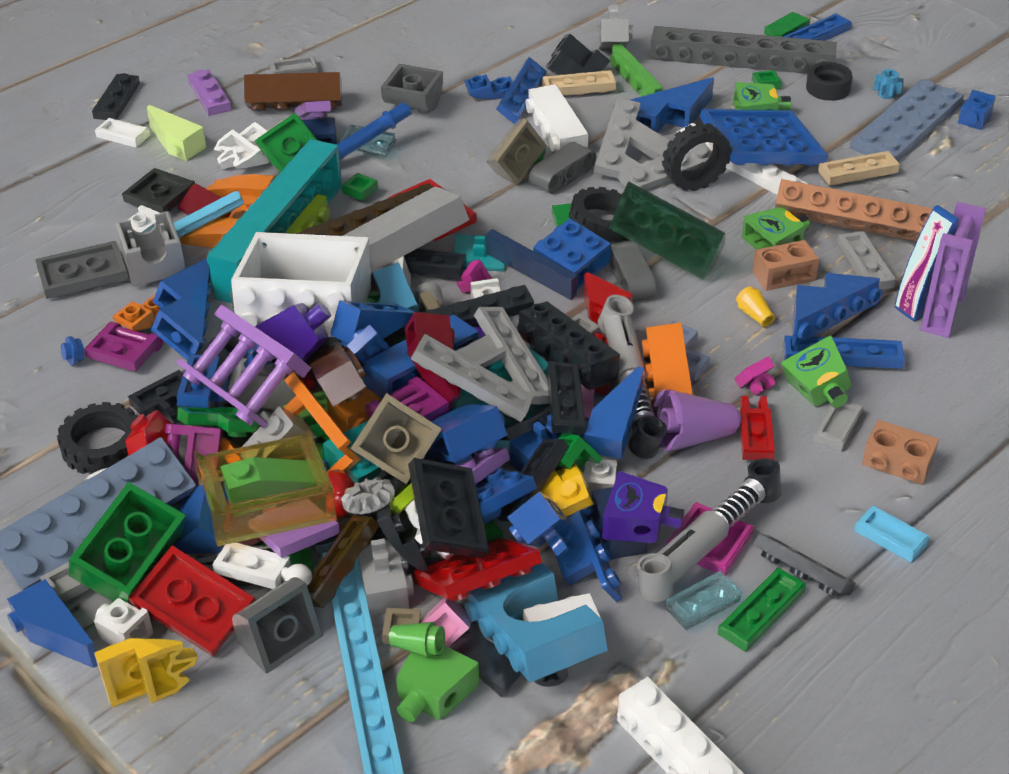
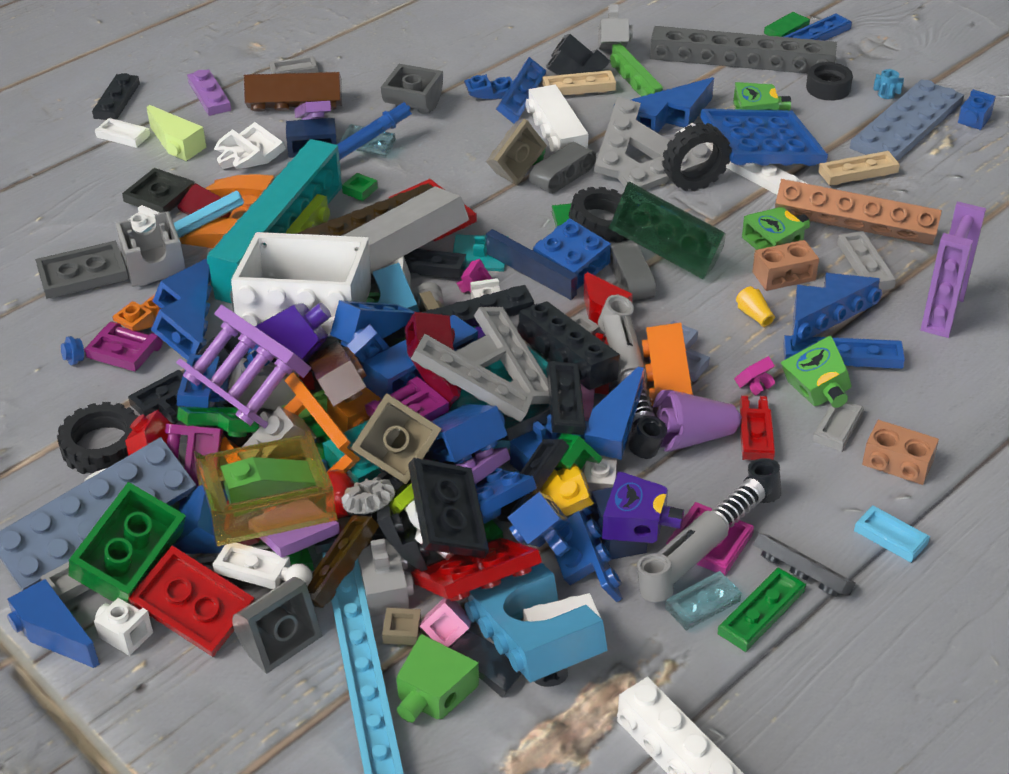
yellow plate [94,638,198,708] -> none
green plate [255,113,318,174] -> none
bright green cone [389,622,445,658] -> none
green tile [752,70,782,90] -> none
slope [894,205,959,322] -> none

